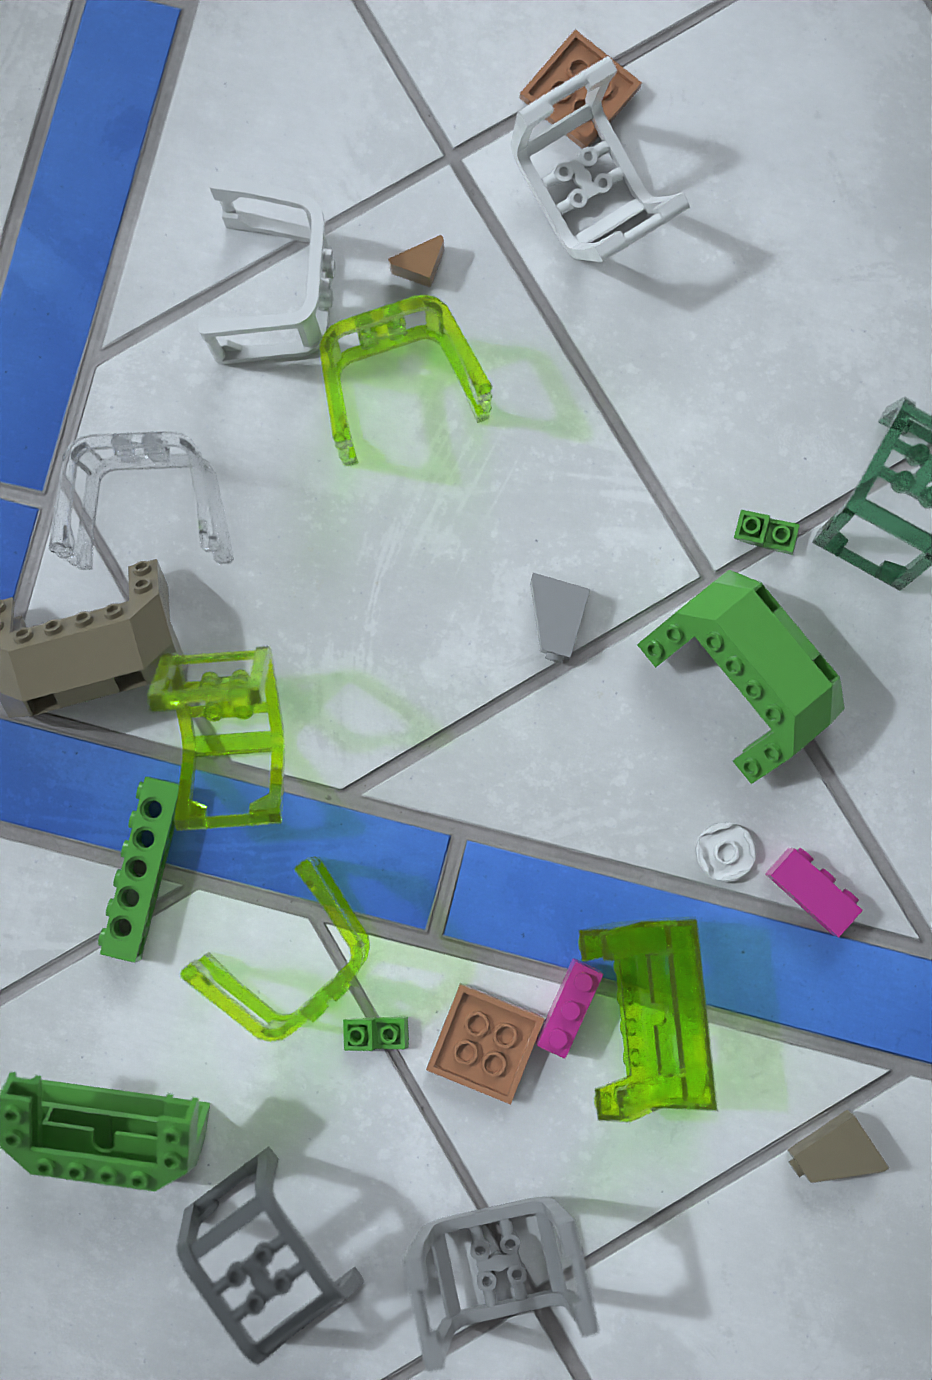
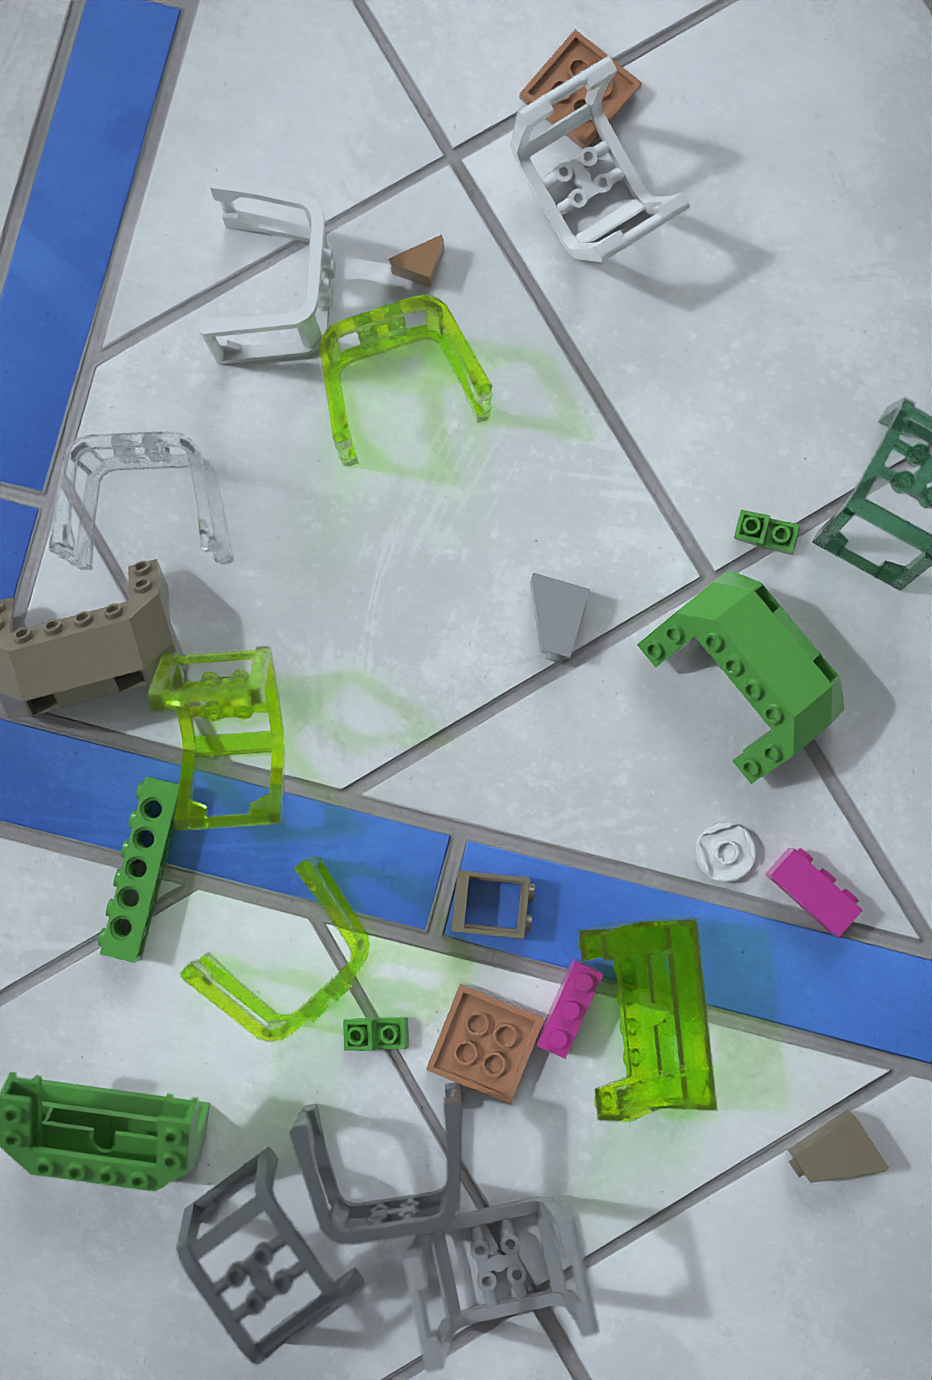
none -> dark grey windscreen [290,1082,463,1245]
none -> dark tan window [451,869,535,939]

